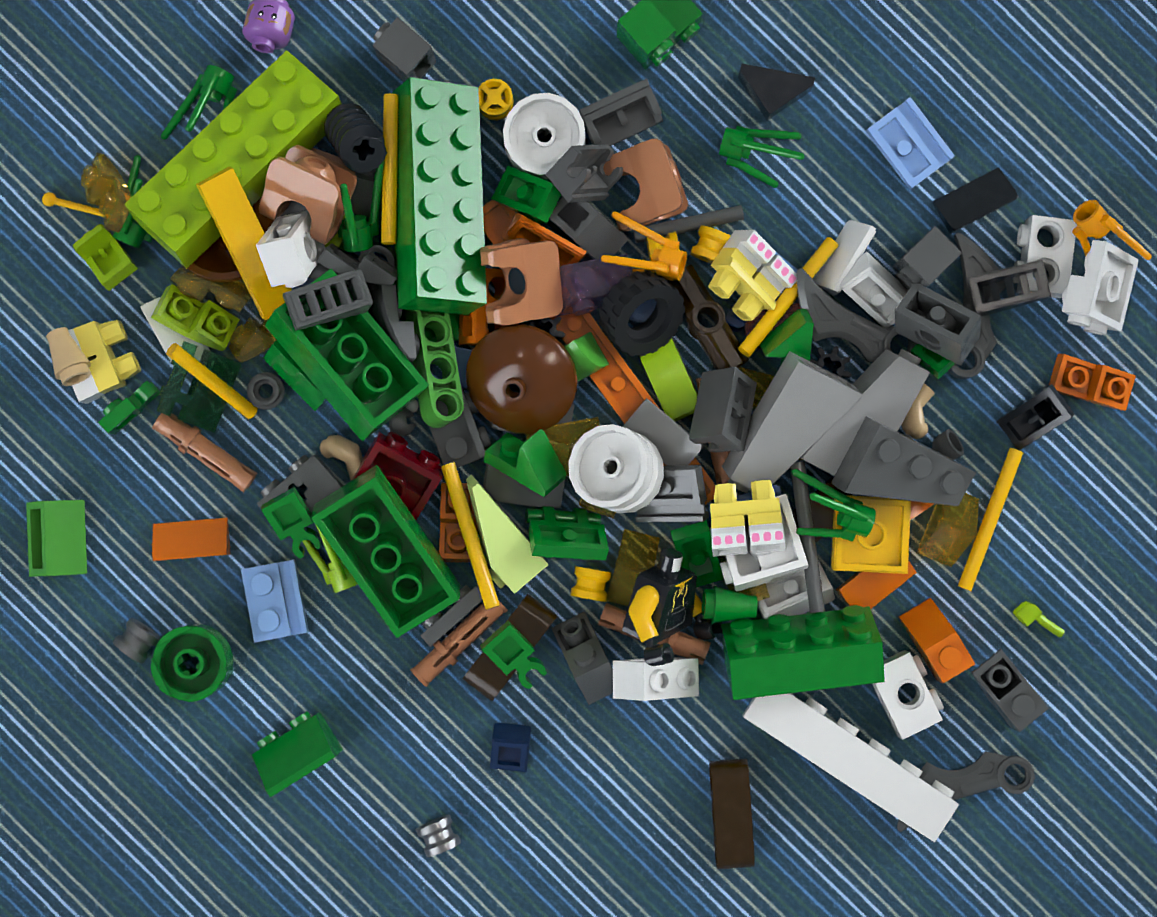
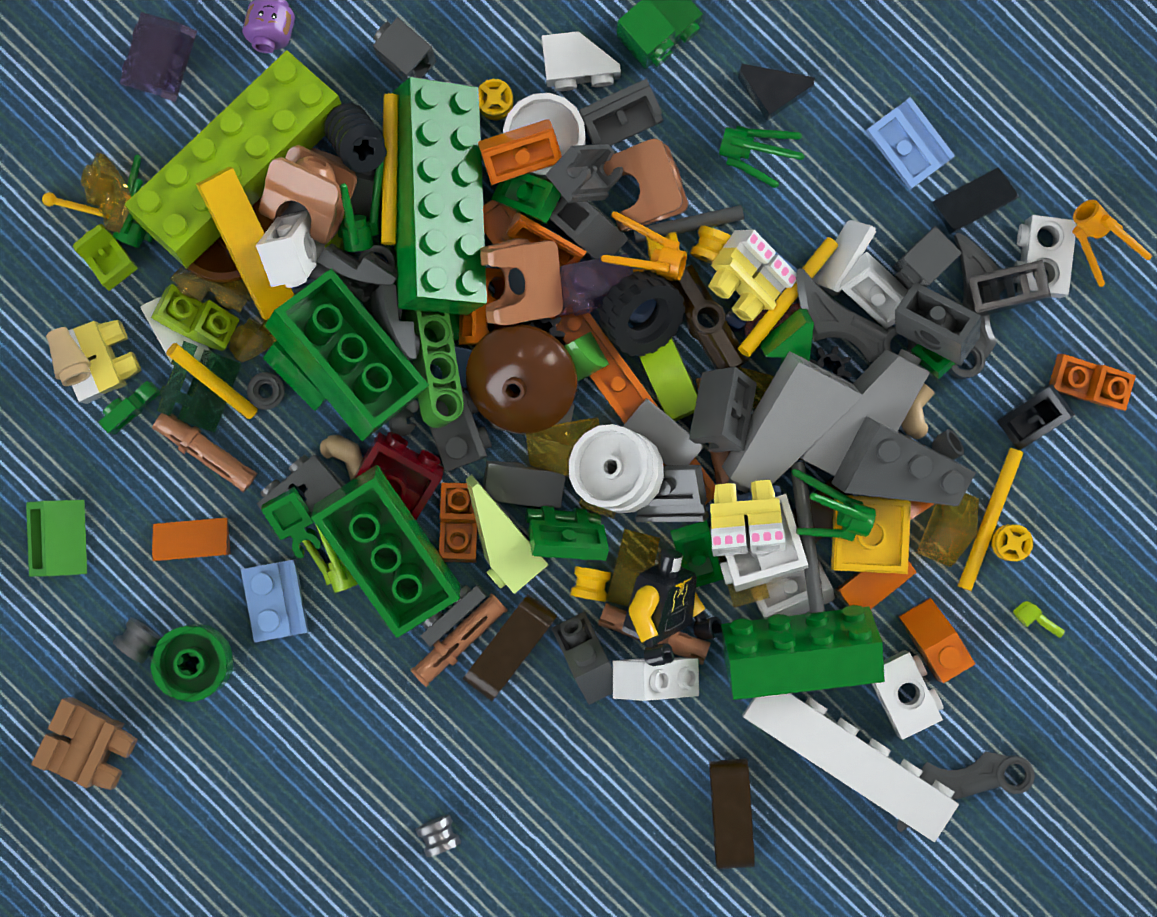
green plant [161,65,237,140] -> none
green slope [251,711,343,797] -> none
dark grey slope [283,269,373,331] -> none
yellow bar [441,462,500,610] -> none
green plate [480,620,547,689] -> none
green slope [484,429,567,497] -> none
dark blue slope [490,723,531,772] -> none
green cone [702,586,758,623] -> none
dark grey slope [971,649,1049,732] -> none
white plate [1062,240,1138,335] -> none
none -> medium nougat hips [31,697,138,790]
none -> clear purple brick [119,12,197,102]
none -> orange slope [478,119,562,185]
none -> white slope [542,31,621,91]
none -> yellow wheel [991,524,1033,562]

